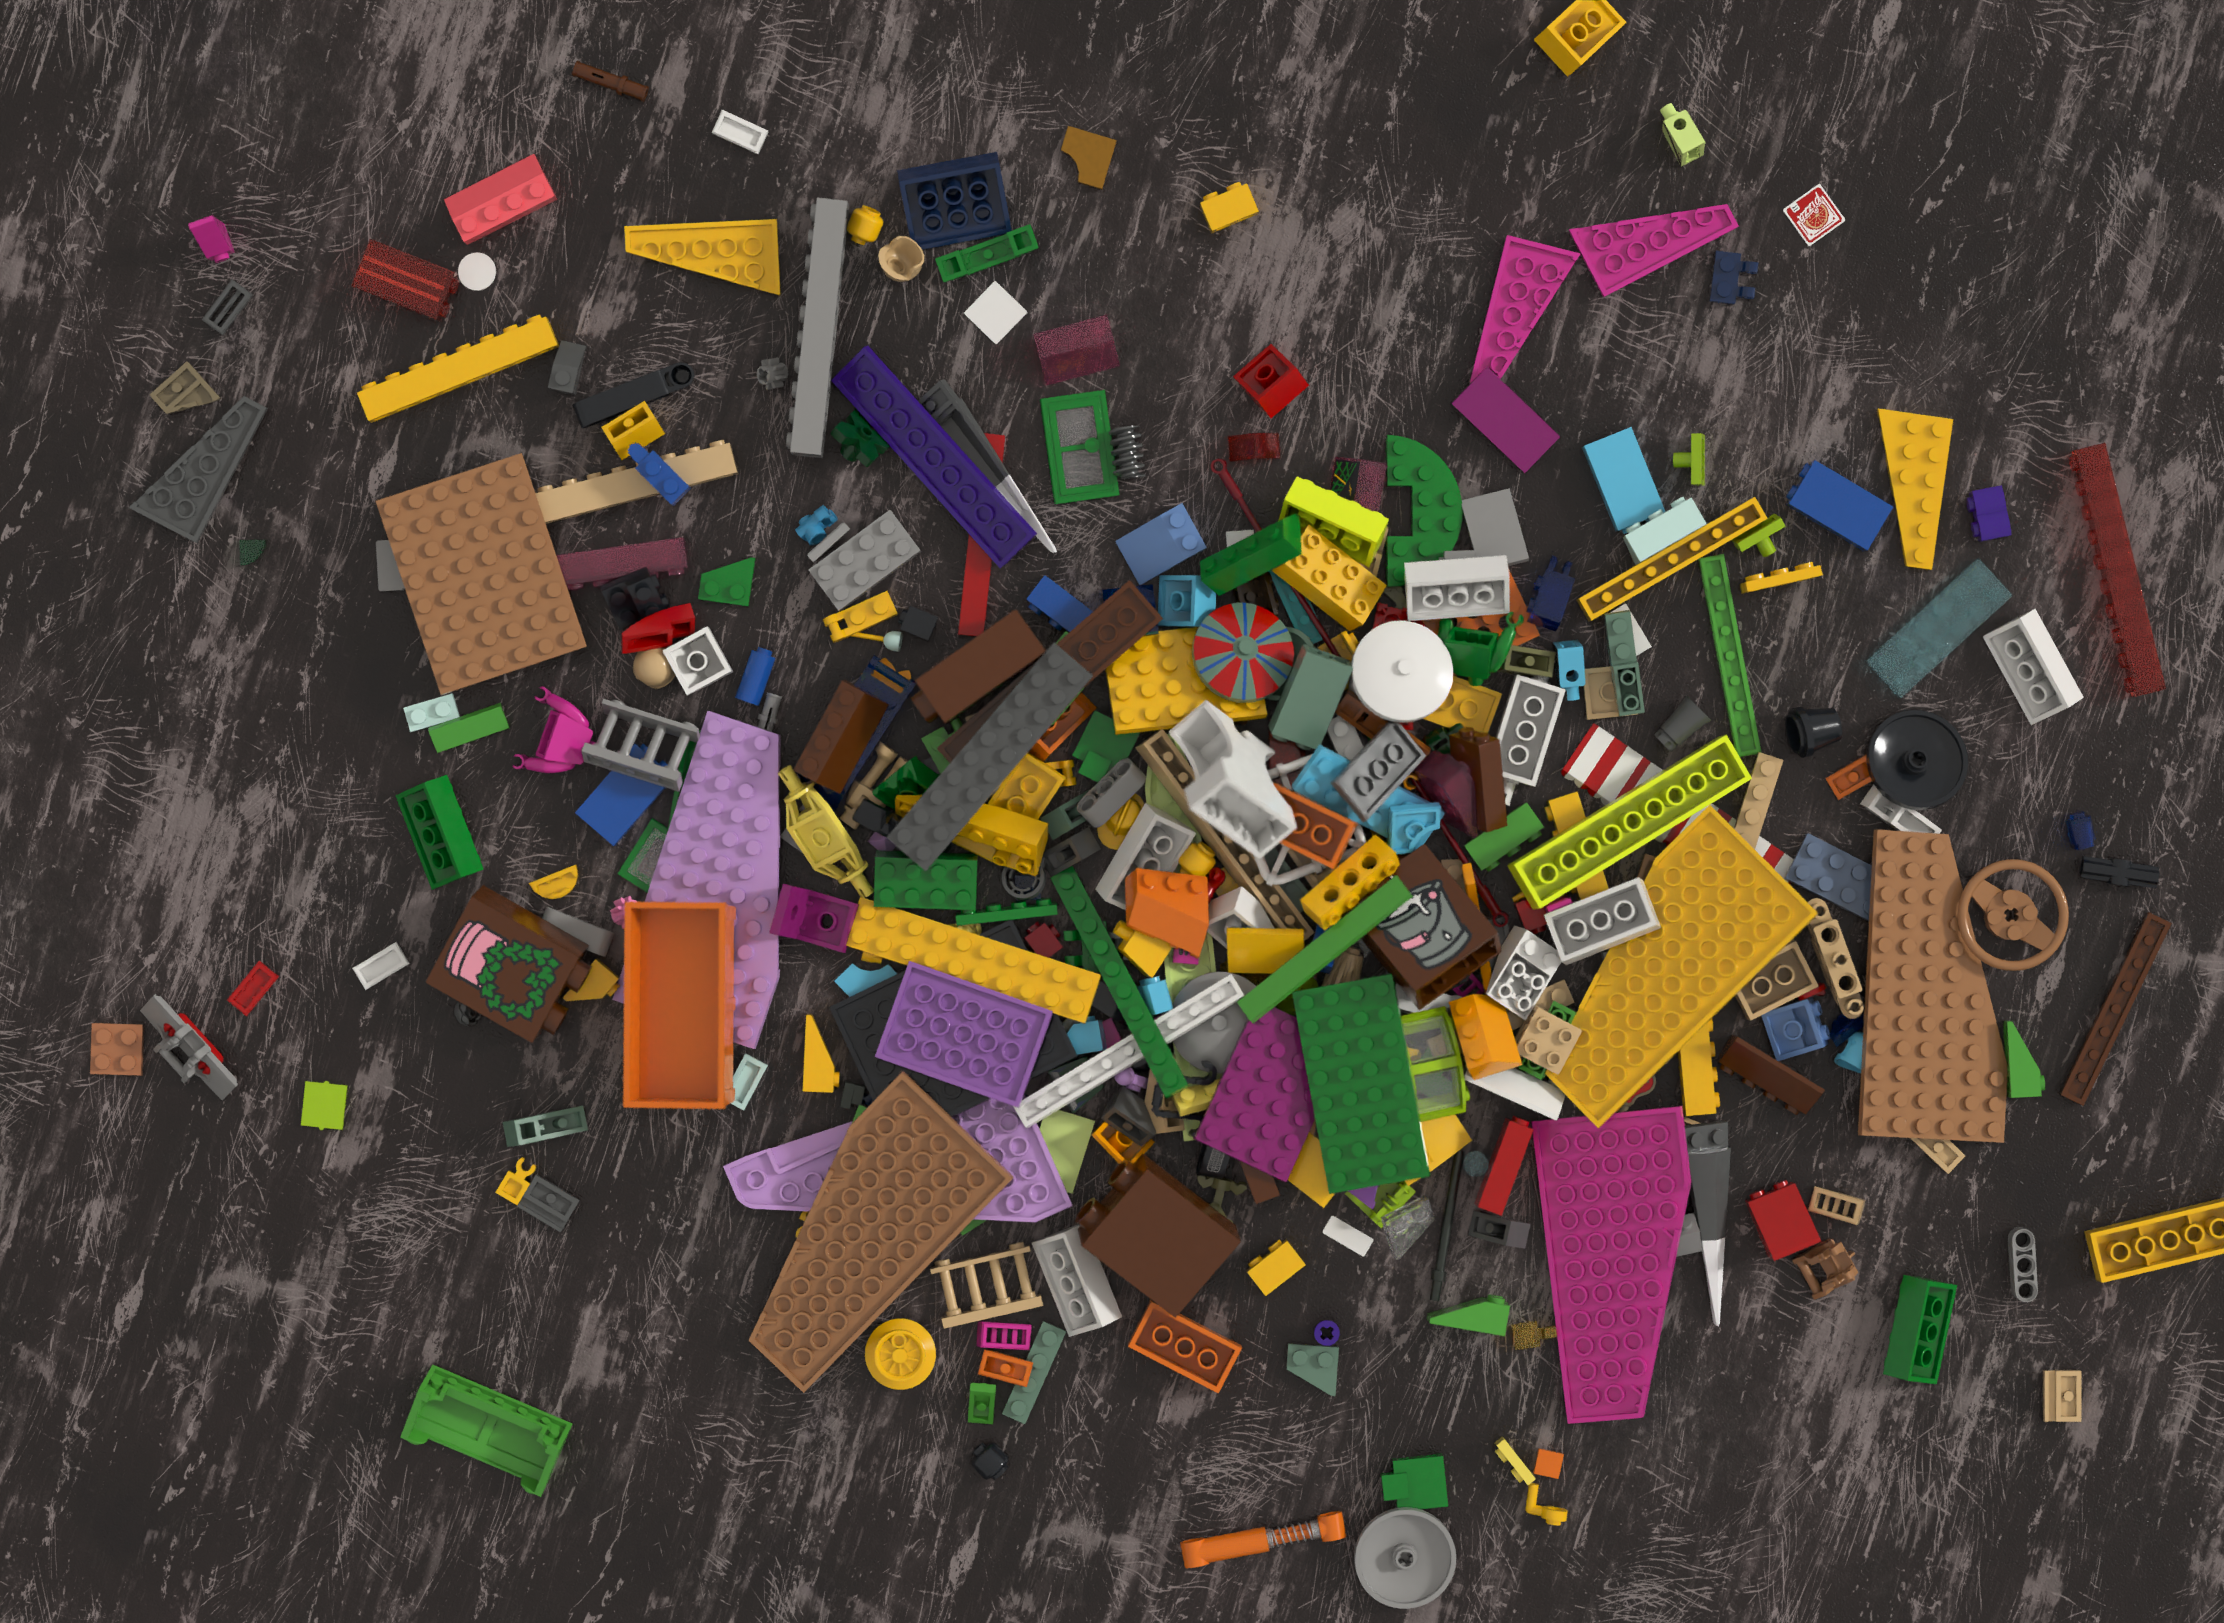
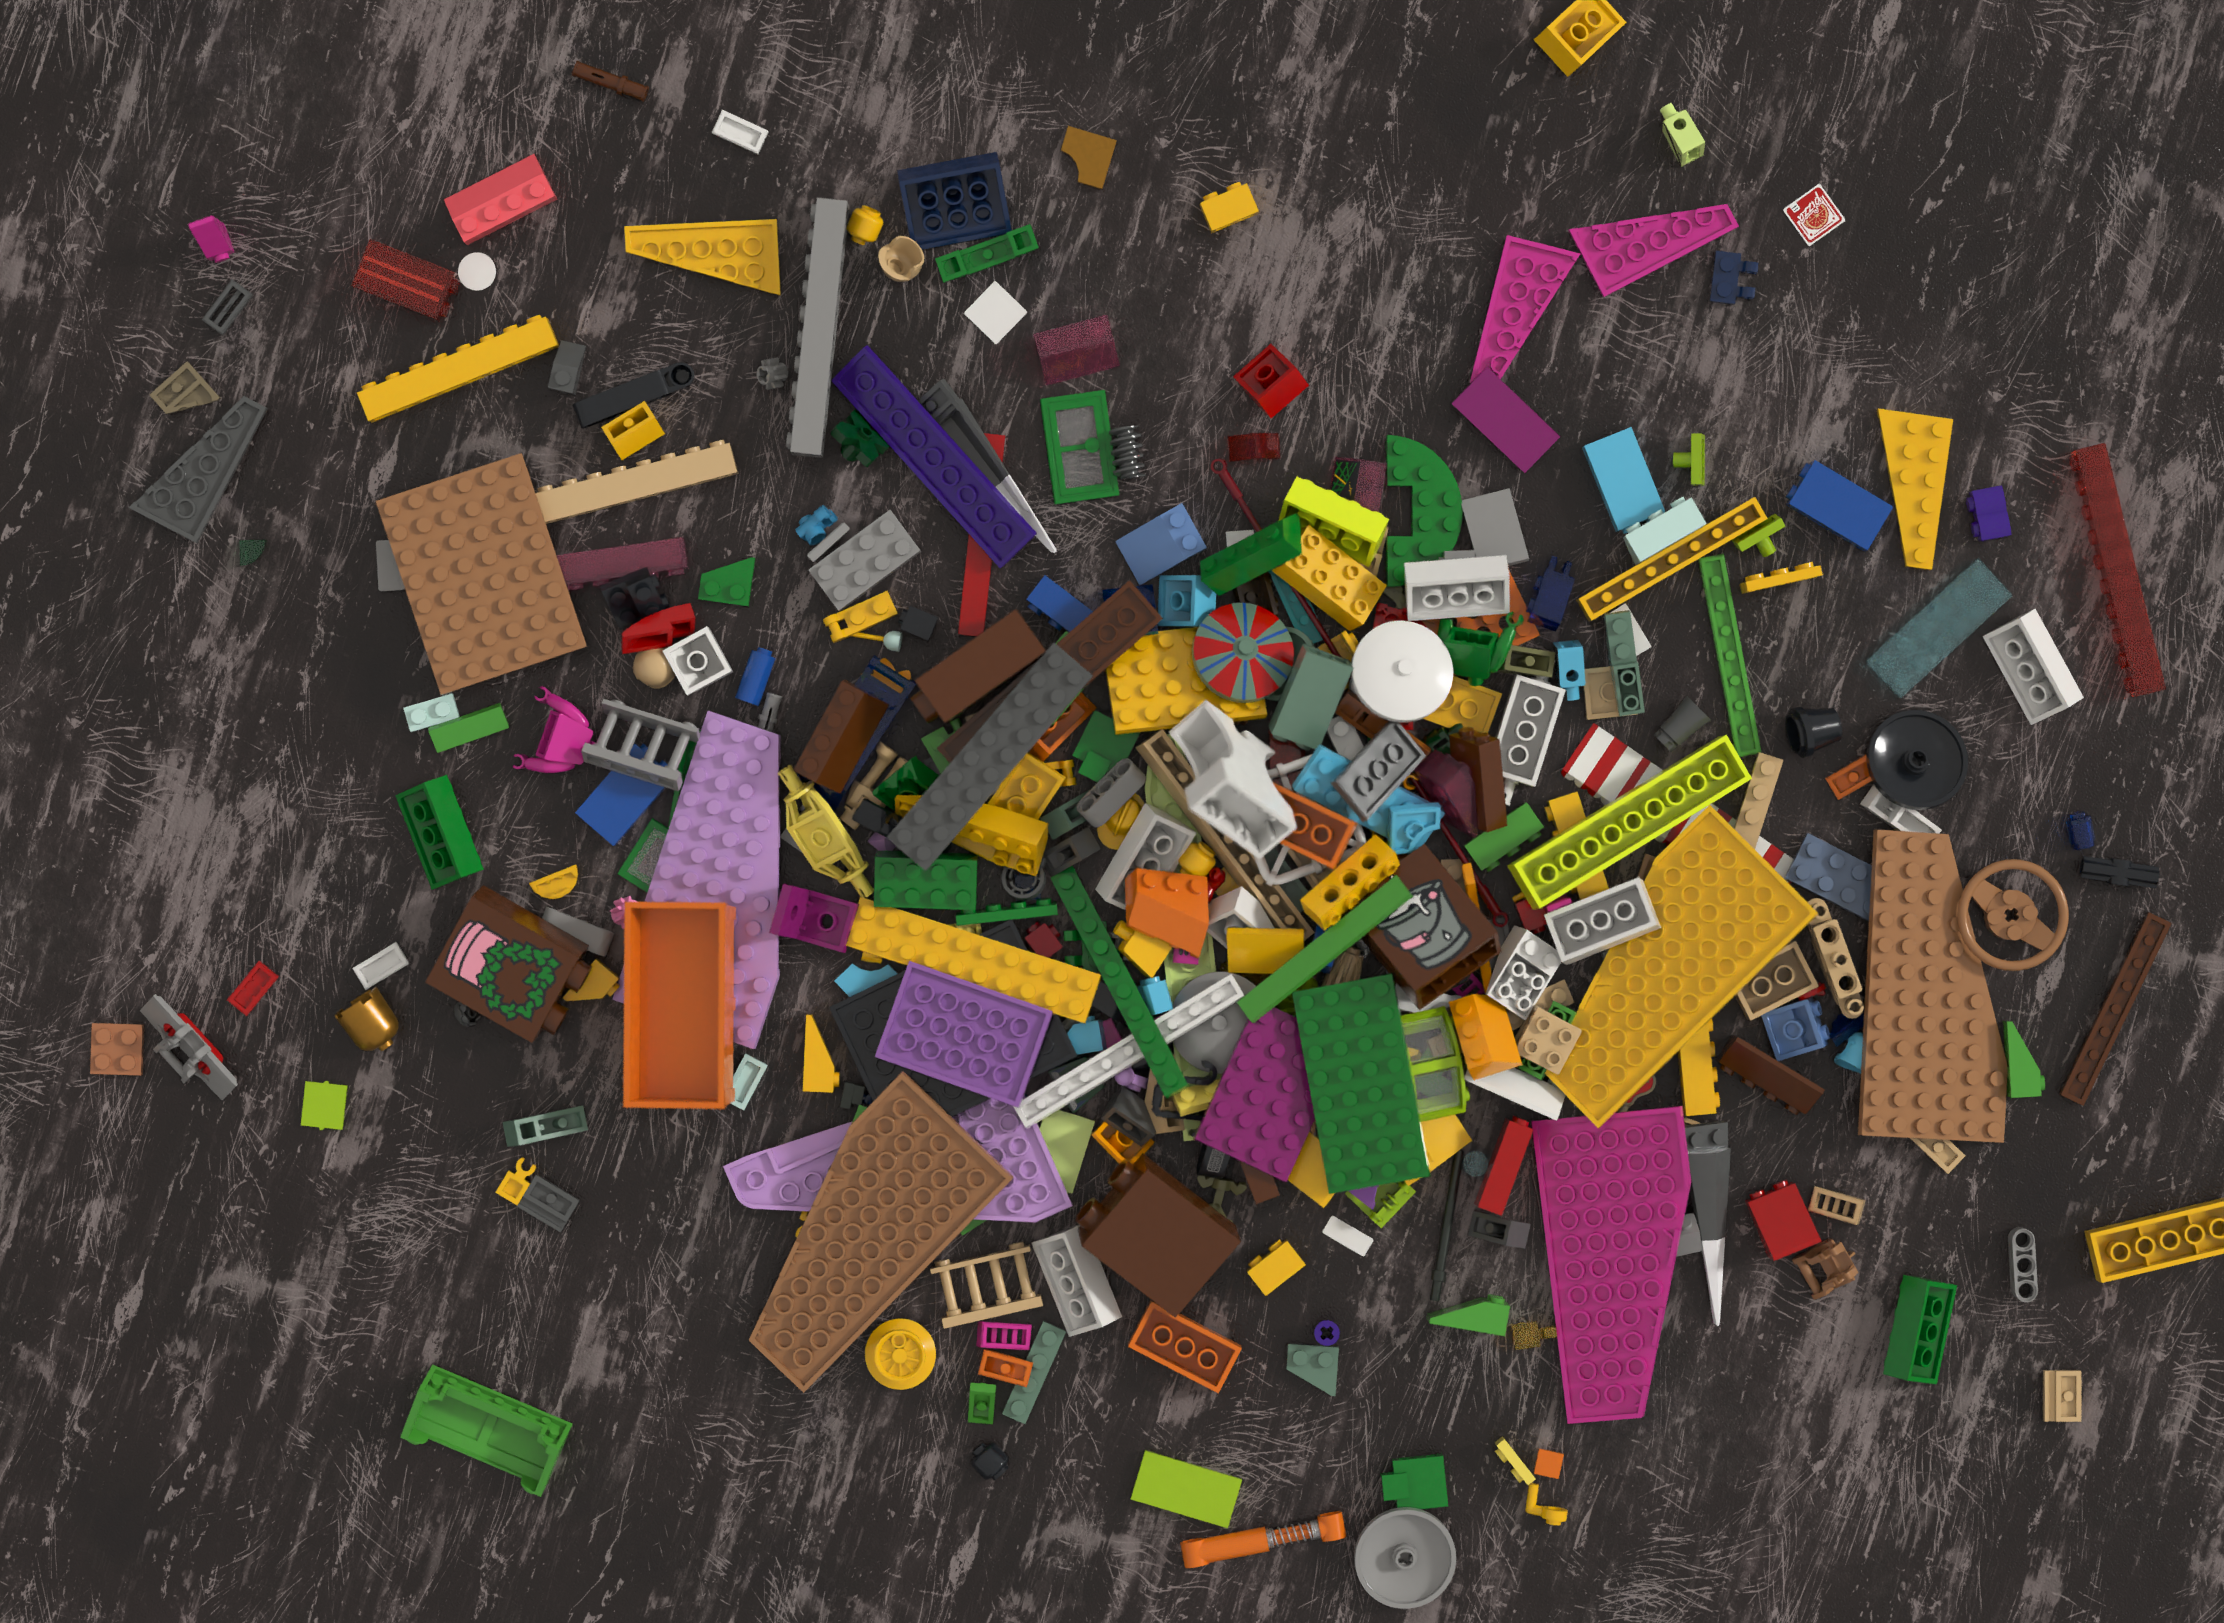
blue hinge [628,443,691,506] -> none
clear wing [1381,1195,1435,1260] -> none
none -> pearl gold cylinder [334,987,399,1051]
none -> lime tile [1131,1450,1242,1528]

